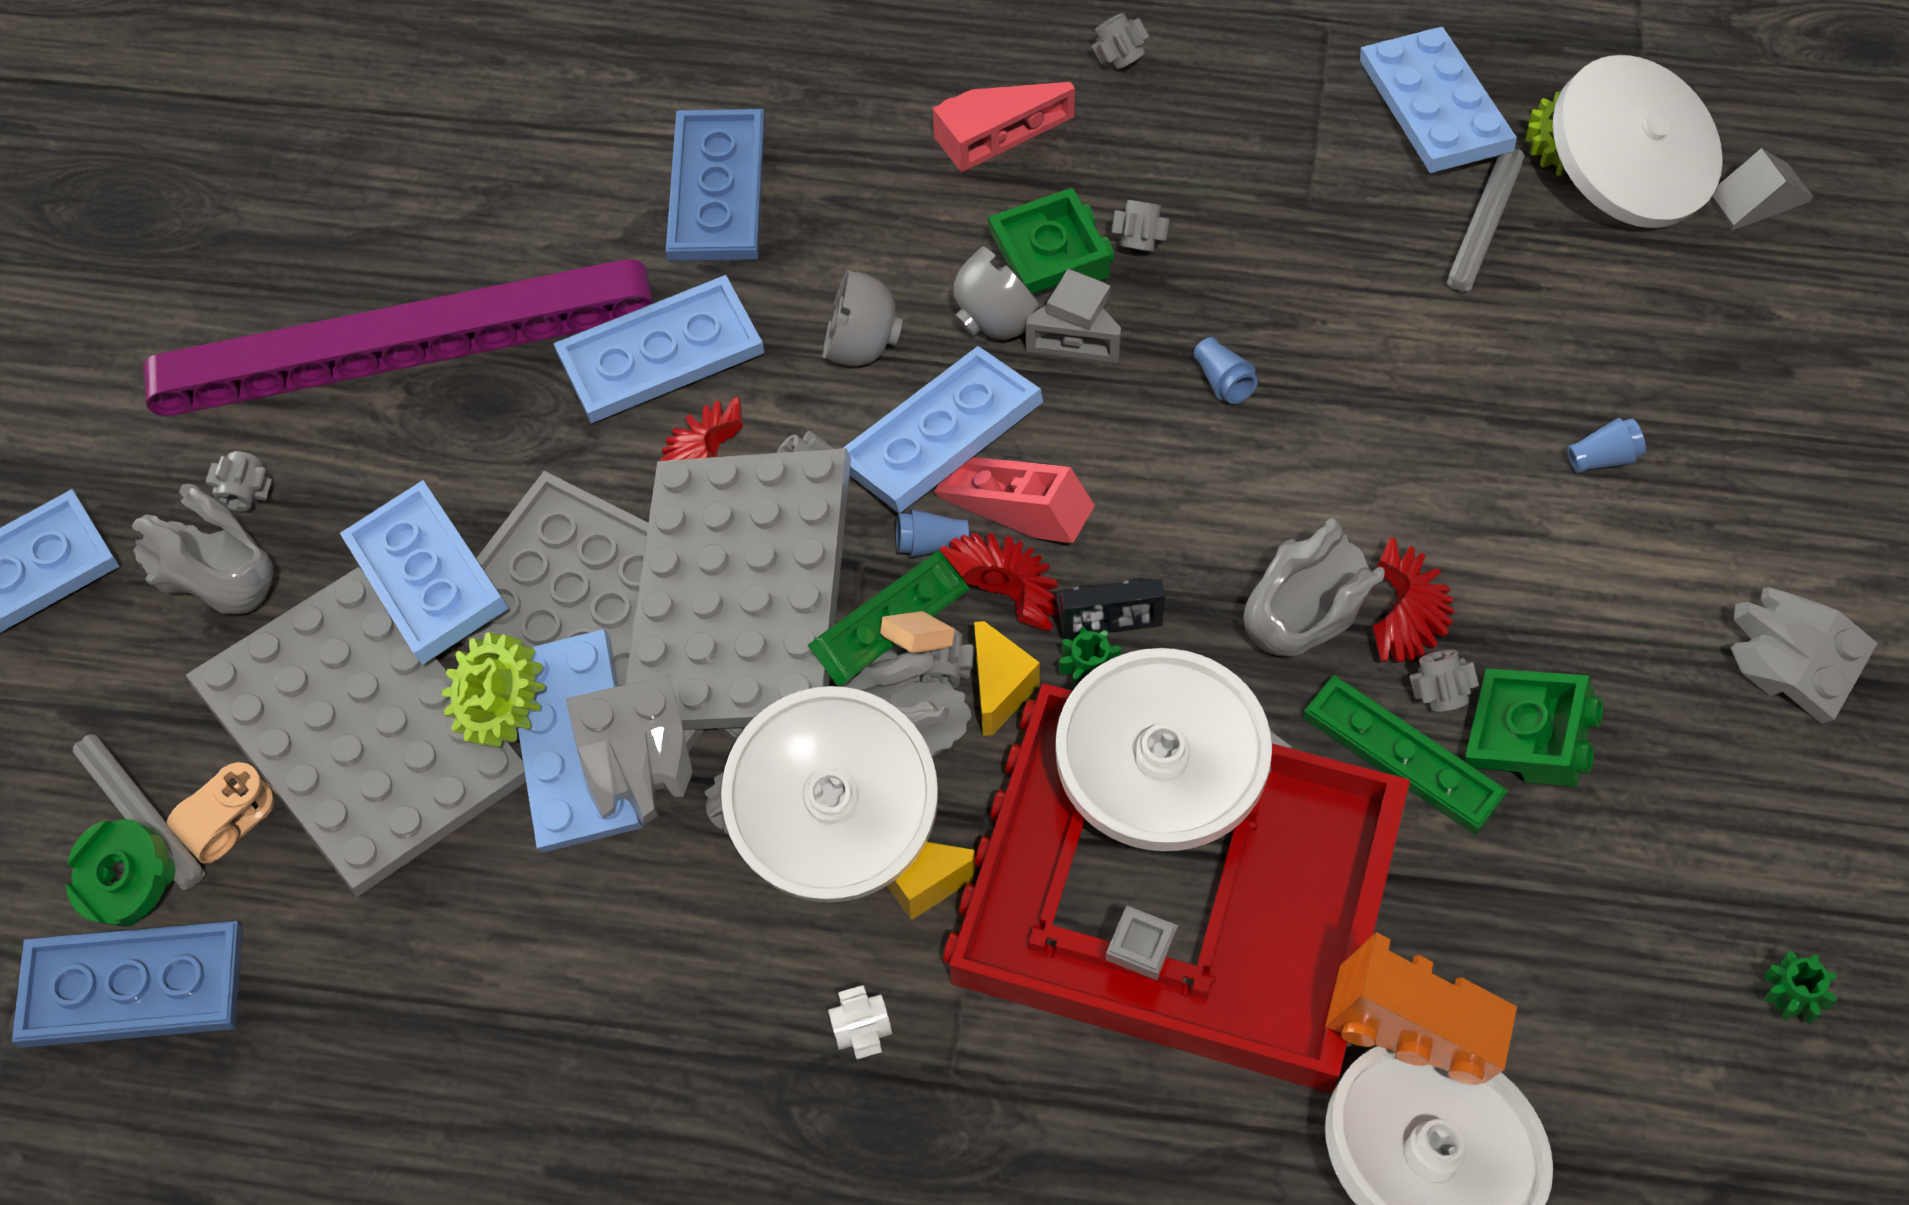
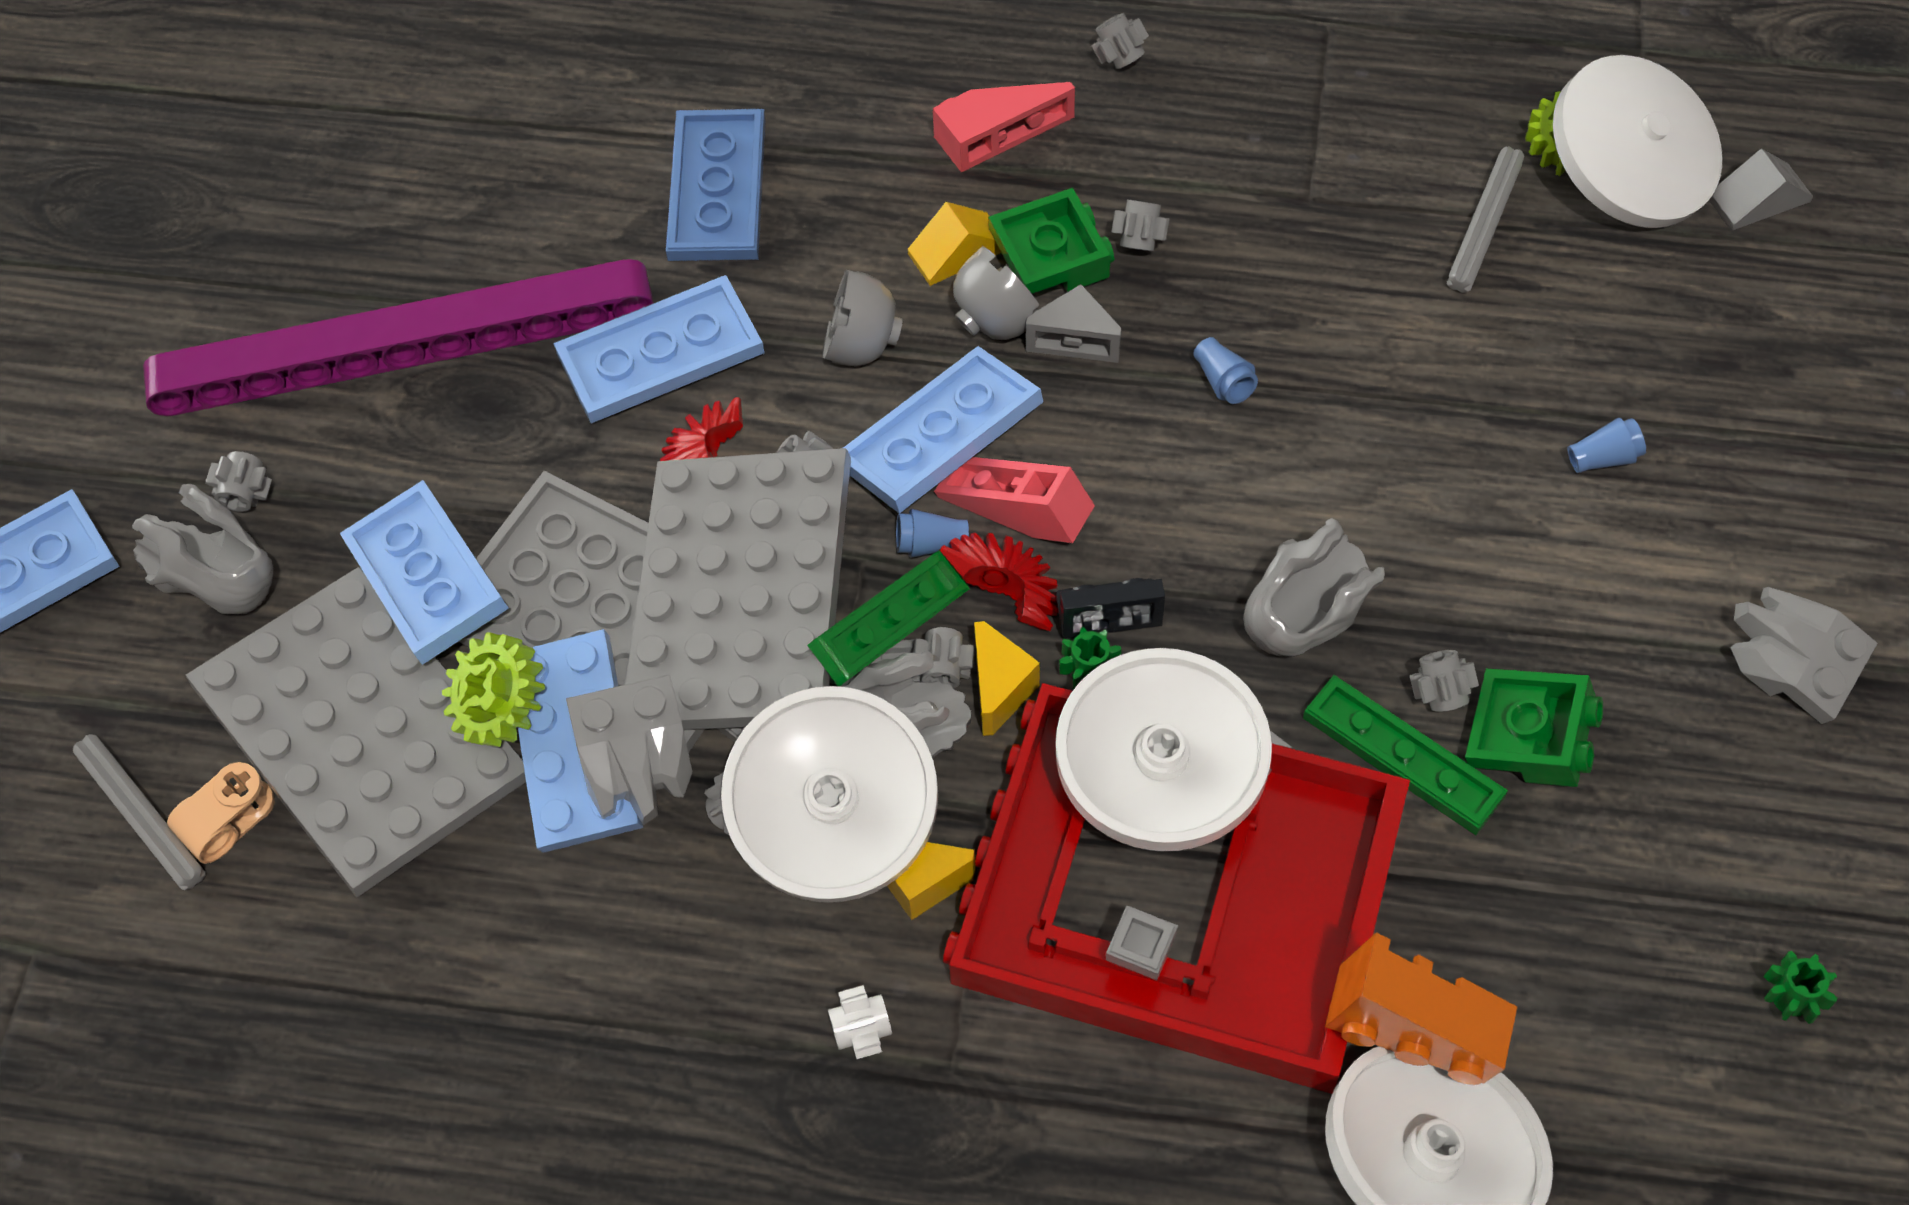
medium blue tile [12,921,243,1048] -> none
green plate [66,819,176,927] -> none
light nougat tile [880,611,955,653] -> none
light grey tile [1047,269,1111,330] -> none
light blue plate [1360,26,1517,173] -> none
red hair [1373,537,1454,663] -> none
none -> yellow slope [908,202,1002,286]

